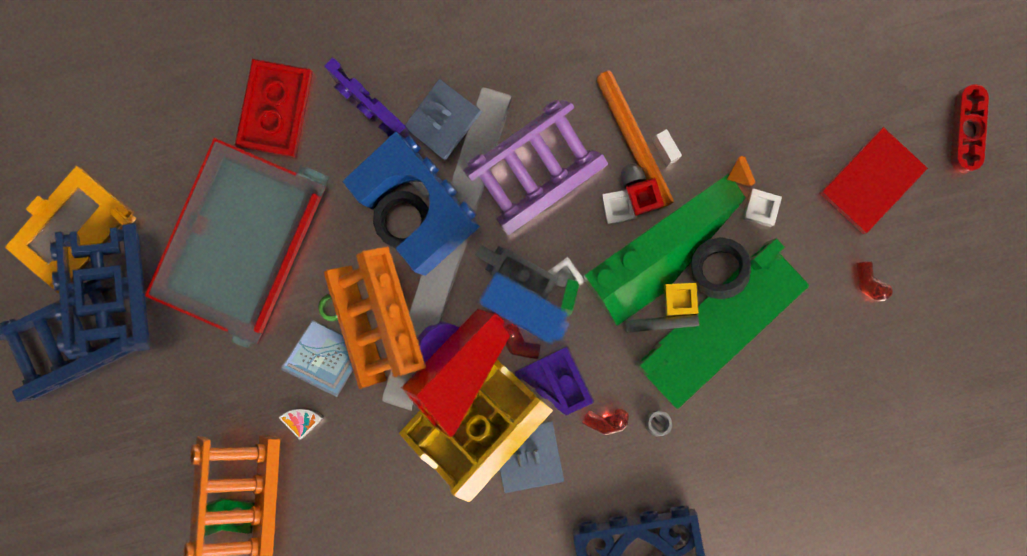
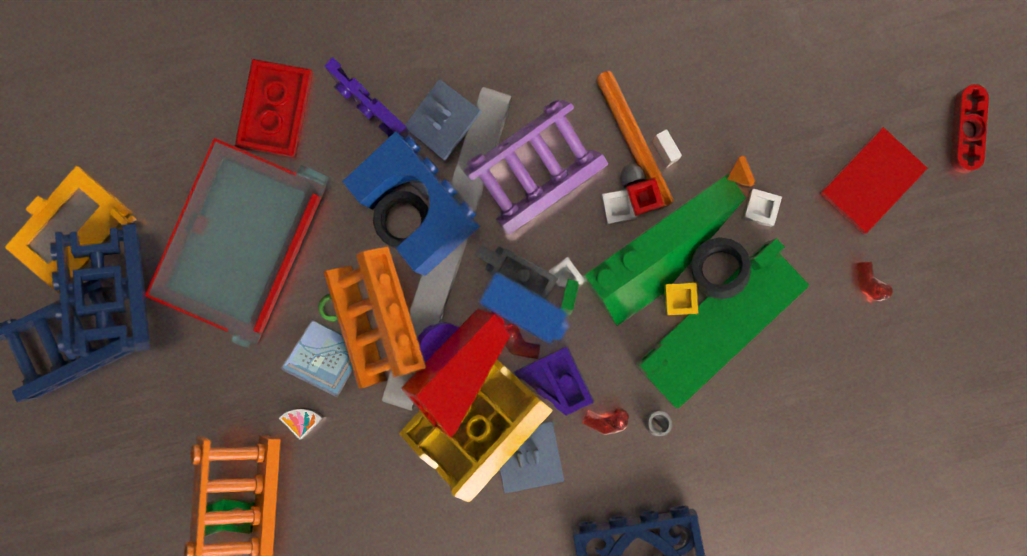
dark grey piece [626,314,699,332] -> none

